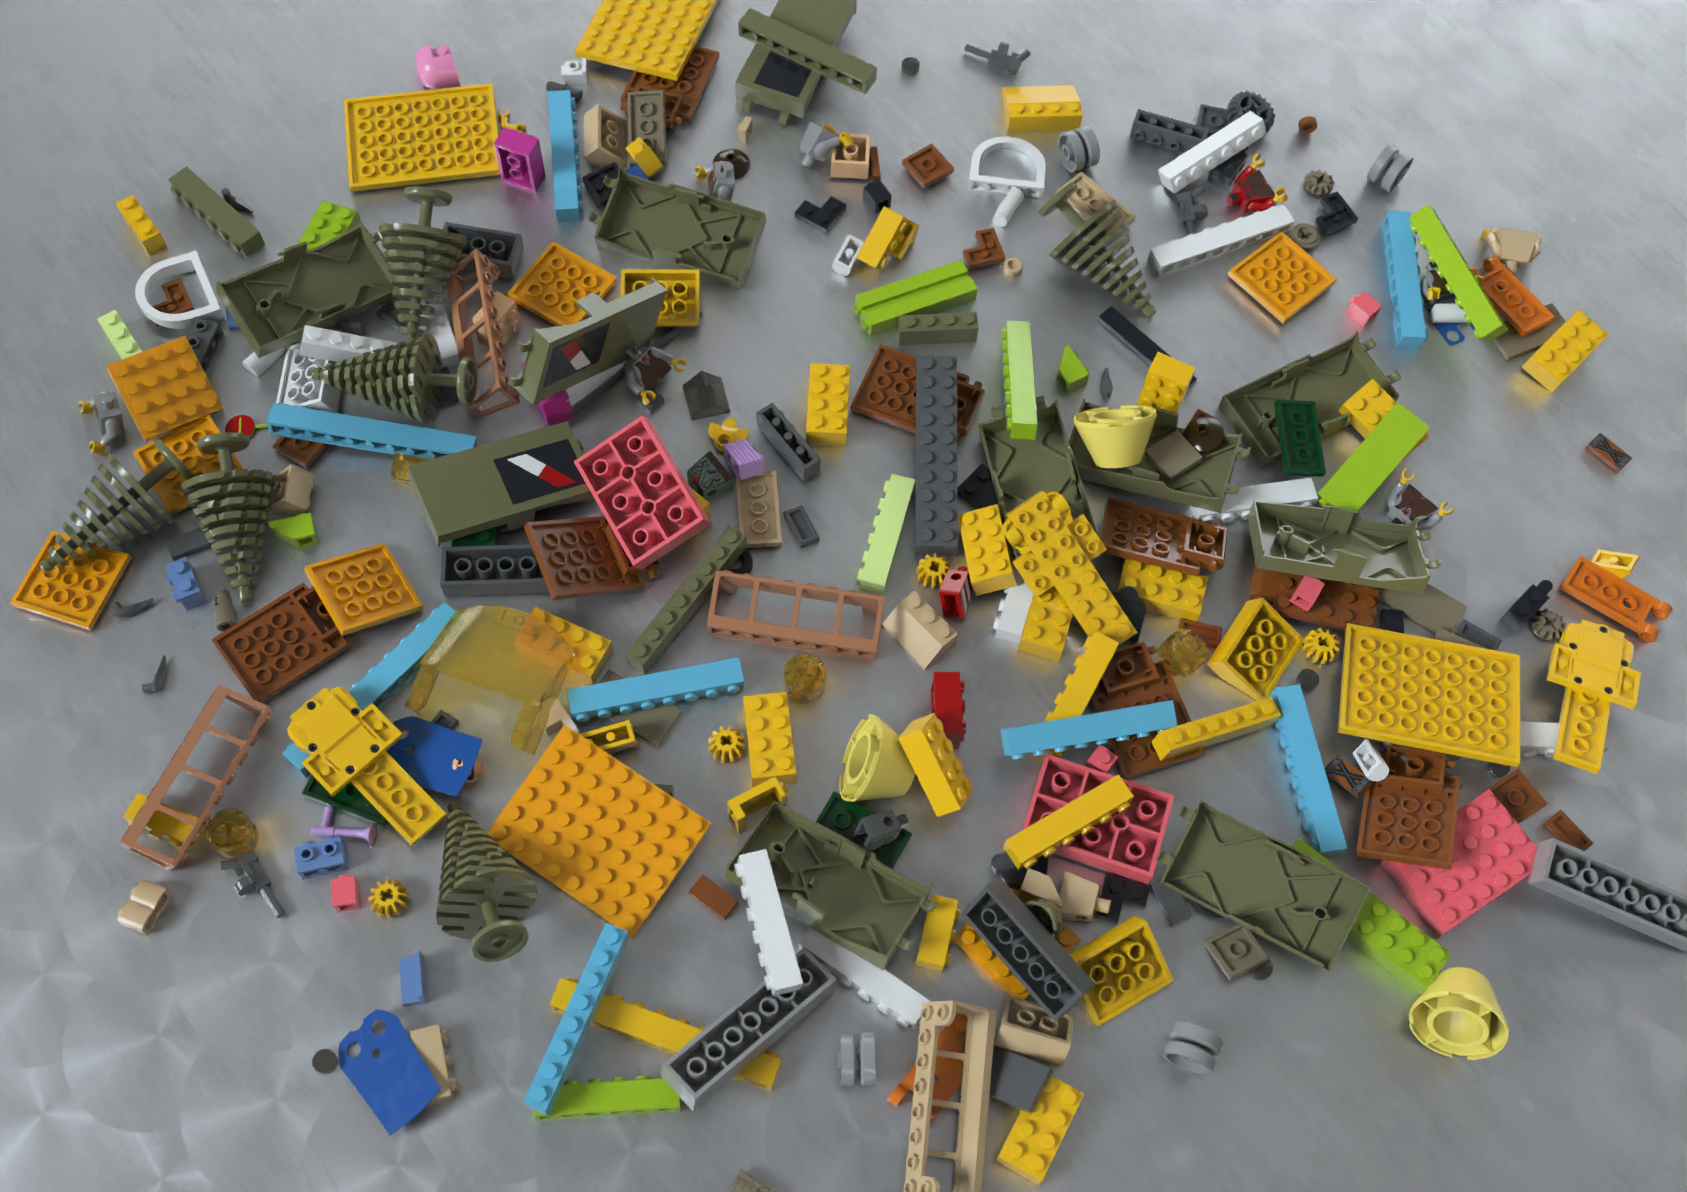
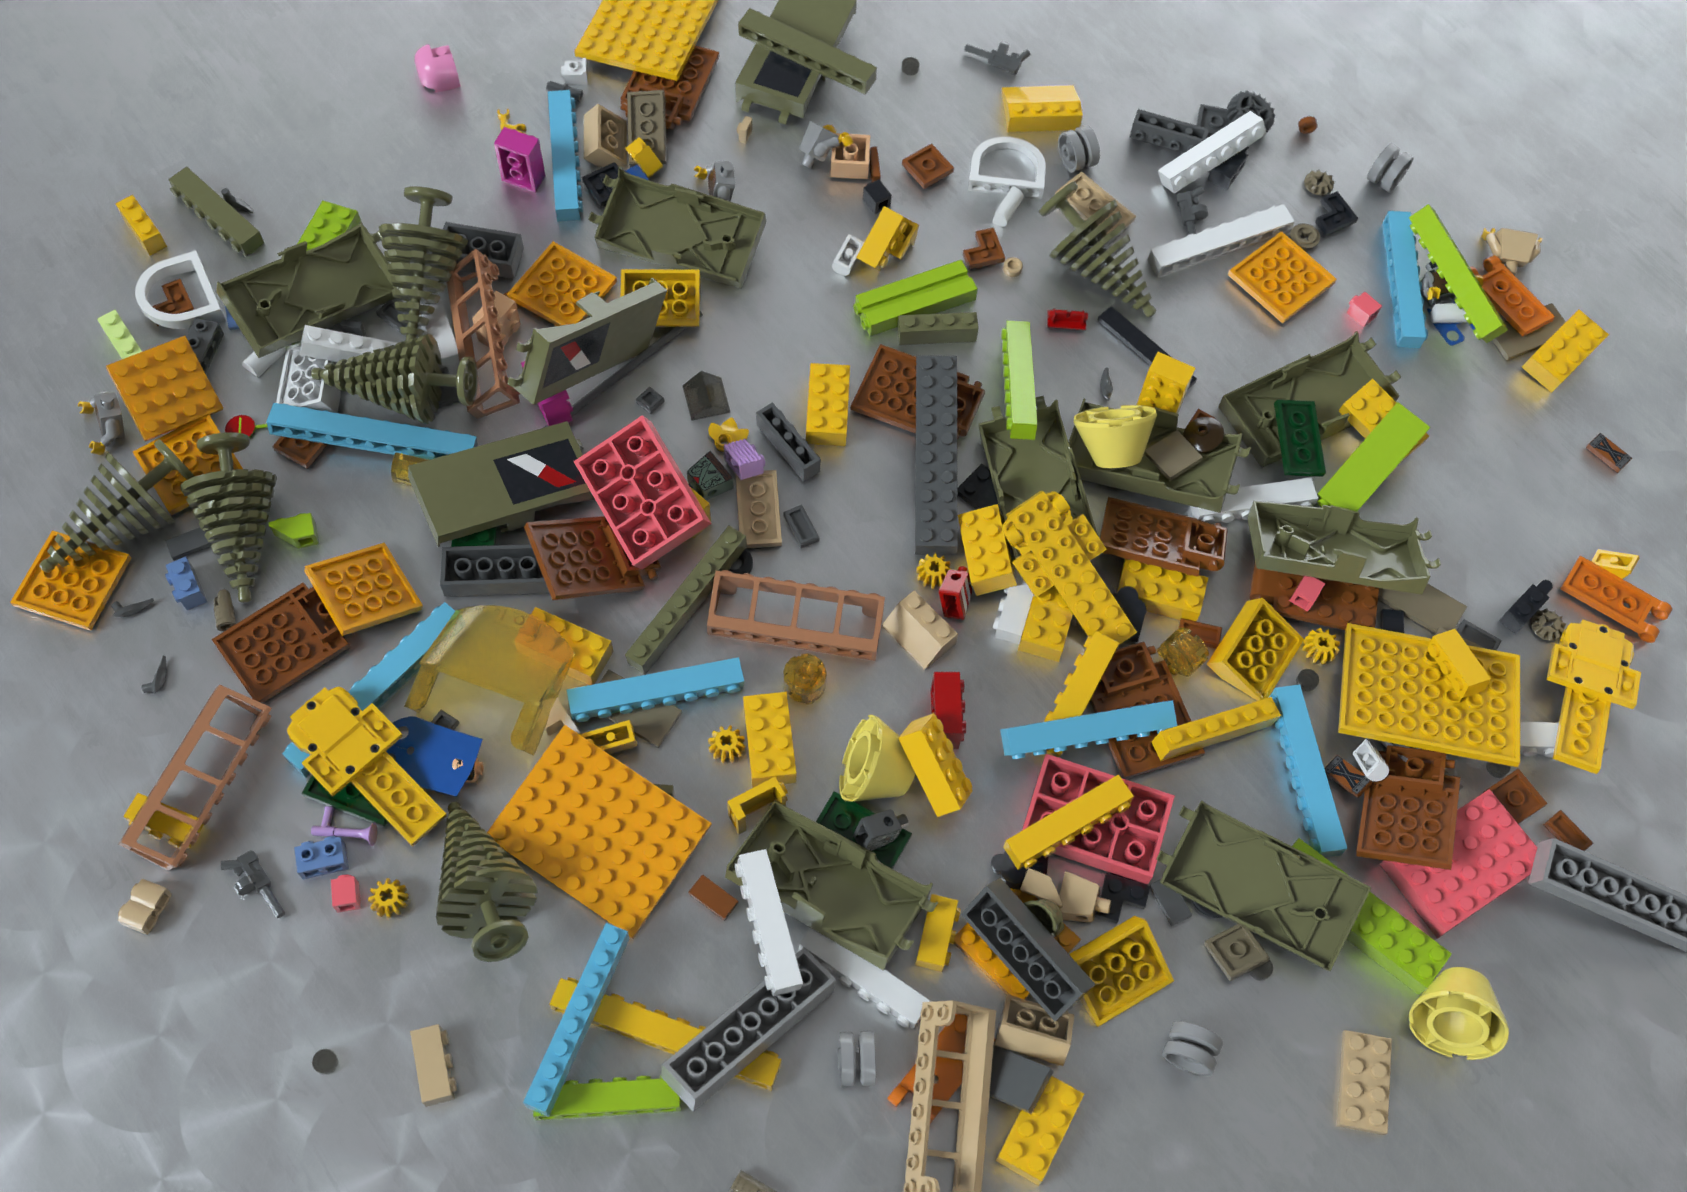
clear yellow brick [205,808,259,860] -> none
tan slope [266,464,314,516] -> none
blue piece [338,1009,441,1135] -> none
yellow plate [344,83,500,192] -> none
medium blue panel [399,950,427,1006] -> none
torso [623,343,687,405] -> none
dark brown dish [713,149,750,179] -> none
black plate [795,196,847,234] -> none
yellowish green brick [857,474,915,595] -> none
lime slope [1056,345,1090,394] -> none
coral brick [1085,744,1118,774] -> none
torso [1227,153,1287,213] -> none
torso [1387,469,1454,531] -> none
none -> red hinge [1047,308,1088,330]
none -> tan plate [1337,1030,1392,1135]
none -> yellow brick [1427,629,1491,698]

